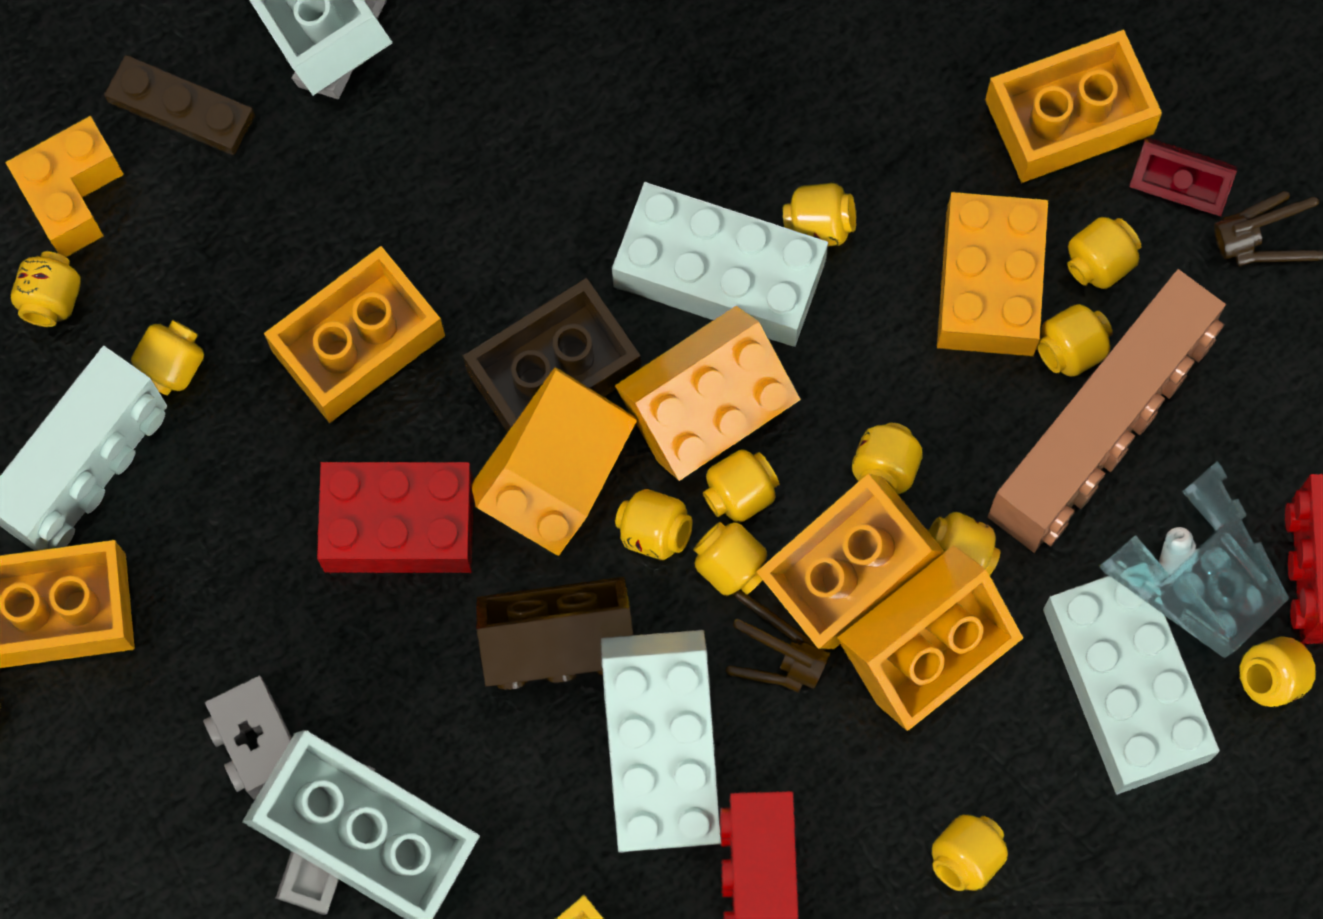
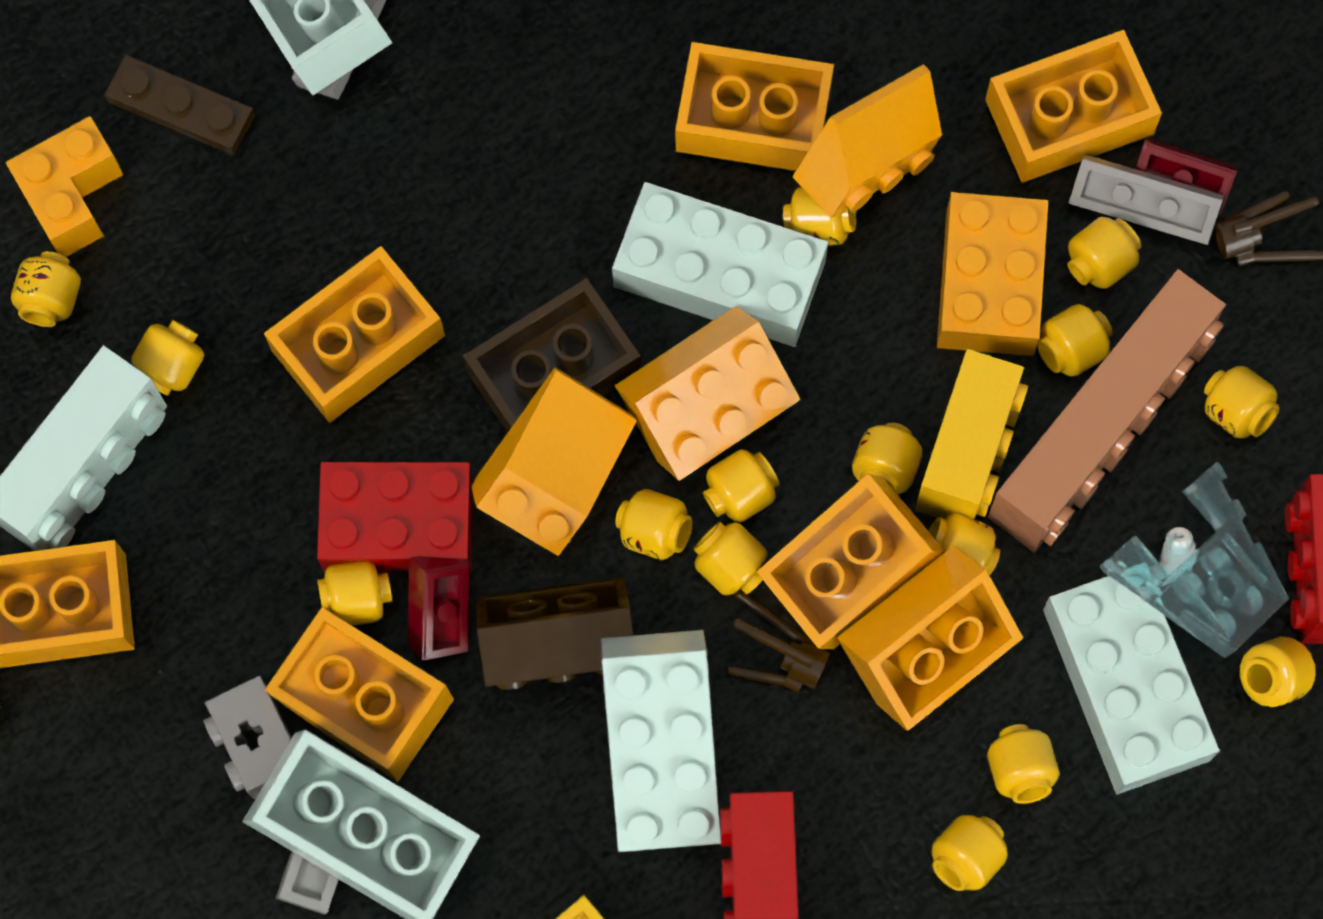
none -> light orange slope [265,607,454,782]
none -> yellow head [317,561,392,626]
none -> dark red slope [408,556,470,661]
none -> light orange brick [675,42,834,171]
none -> light orange slope [792,64,942,218]
none -> yellow brick [915,349,1028,519]
none -> yellow head [987,724,1060,804]
none -> light grey plate [1069,154,1223,245]
none -> yellow head [1204,366,1280,438]

